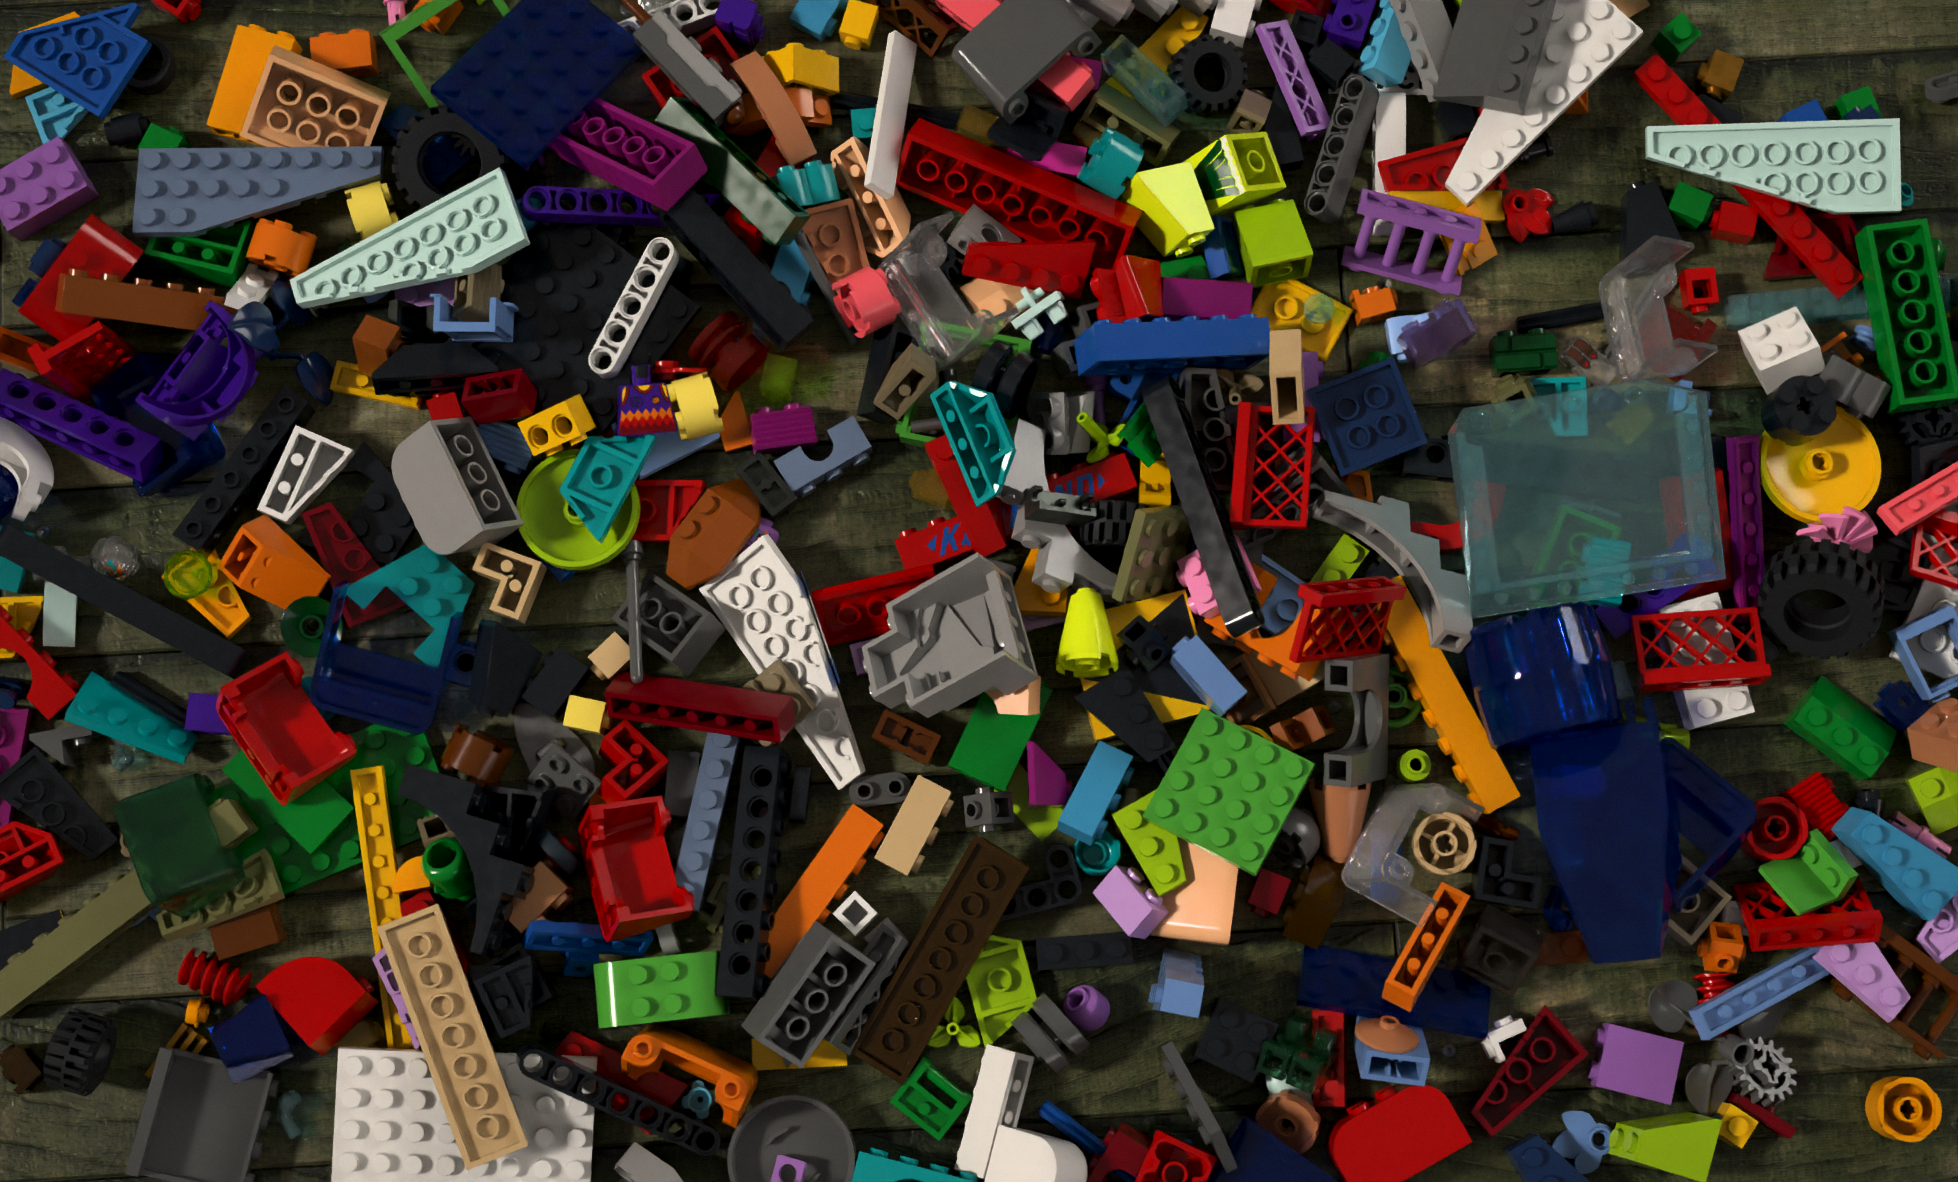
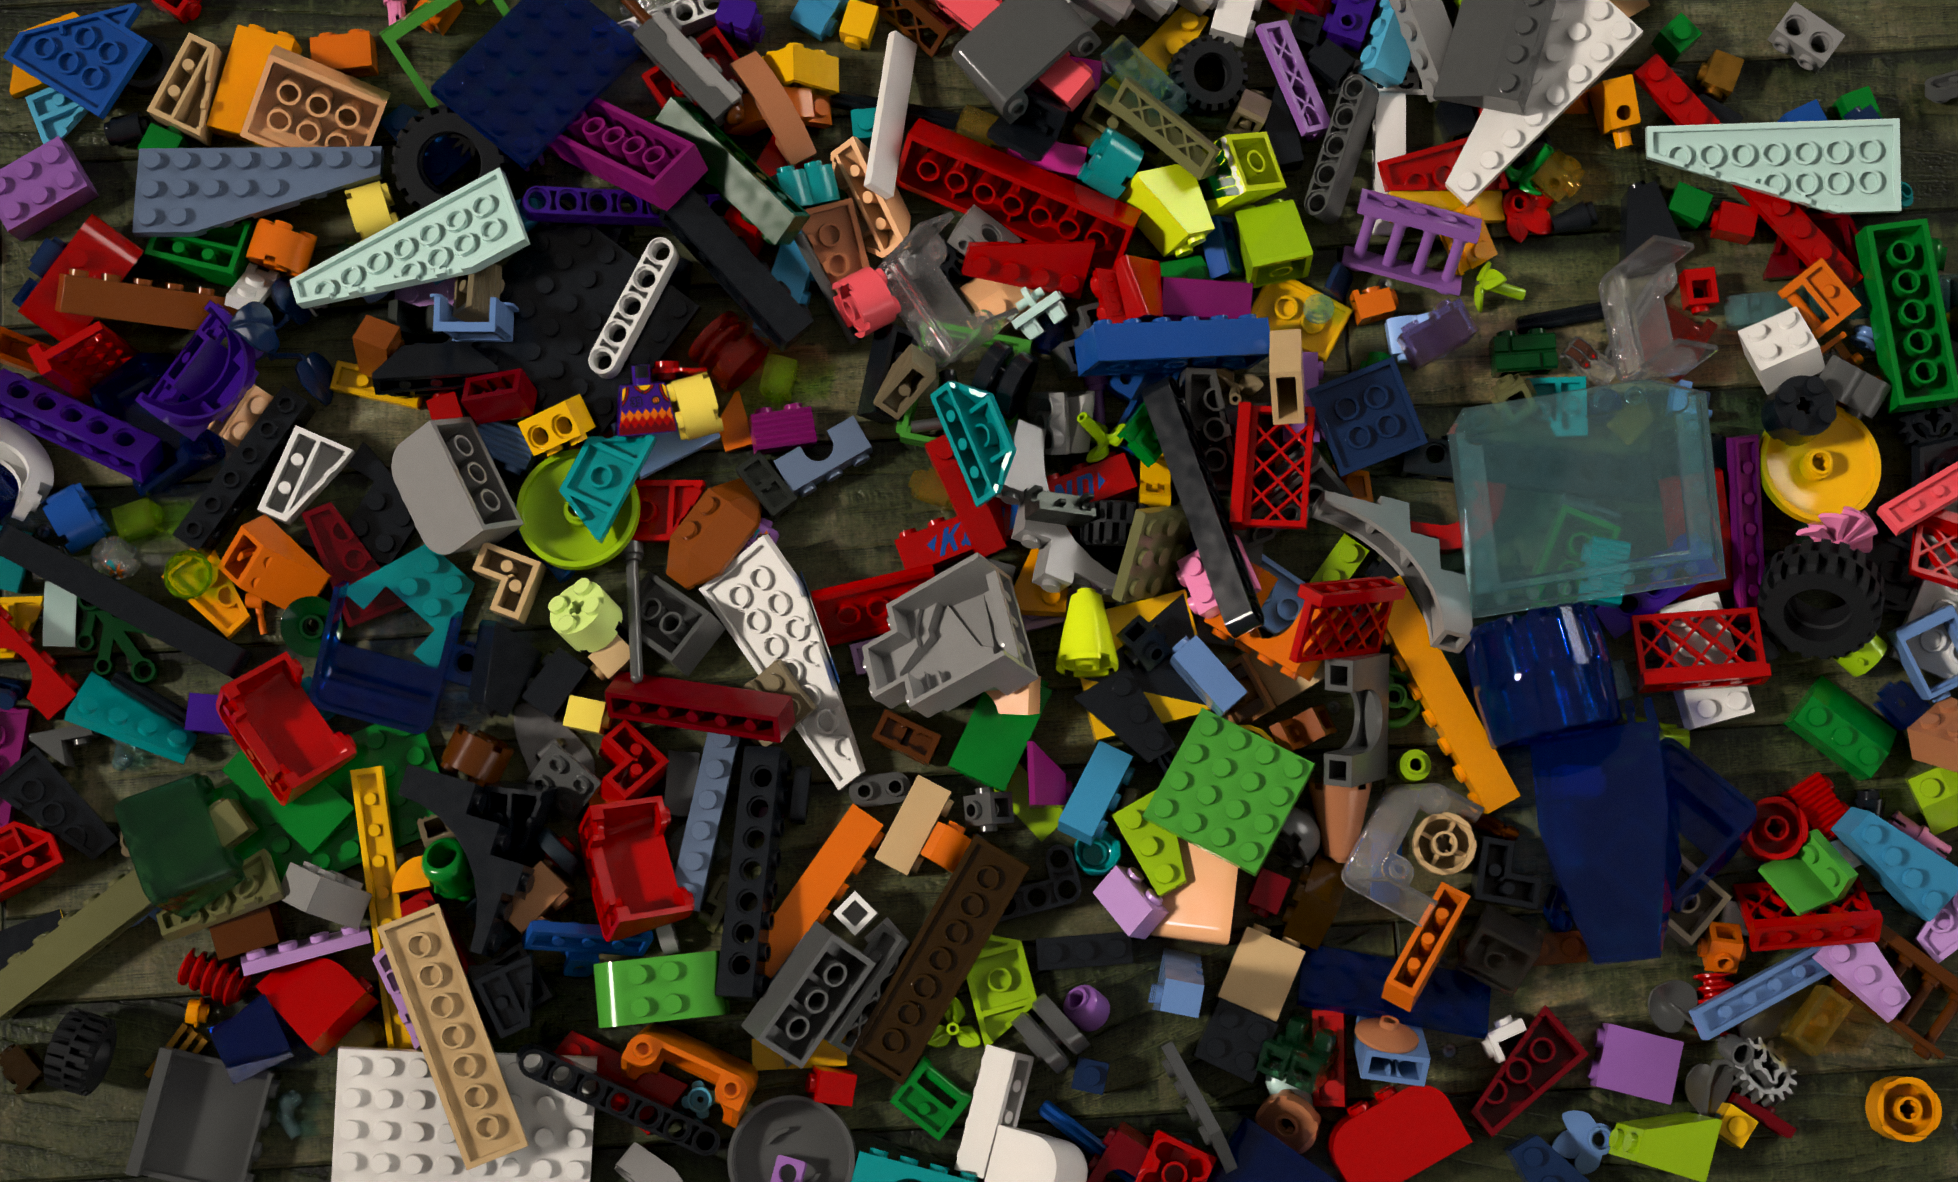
none -> blue brick [40,482,112,555]
none -> dark green plant [76,596,159,684]
none -> clear neon green brick [111,498,165,543]
none -> tan wedge [146,32,226,147]
none -> light nougat brick [207,384,274,447]
none -> lavender wing [240,925,371,976]
none -> orange hand [245,593,268,635]
none -> light grey brick [281,861,373,930]
none -> yellowish green brick [548,578,623,653]
none -> red brick [805,1065,857,1107]
none -> orange brick [920,820,975,873]
none -> dark blue brick [1071,1056,1109,1095]
none -> olive fence [1109,76,1221,181]
none -> tan panel [1216,923,1306,1022]
none -> dark blue slope [1322,261,1353,303]
none -> lime plant [1474,261,1526,313]
none -> green plant [1505,144,1554,196]
none -> clear yellow brick [1531,149,1586,203]
none -> light orange torso [1588,74,1641,149]
none -> light grey brick [1767,1,1845,73]
none -> orange plate [1777,257,1862,340]
none -> clear yellow brick [1780,985,1854,1056]
none -> lime piece [1833,634,1887,677]

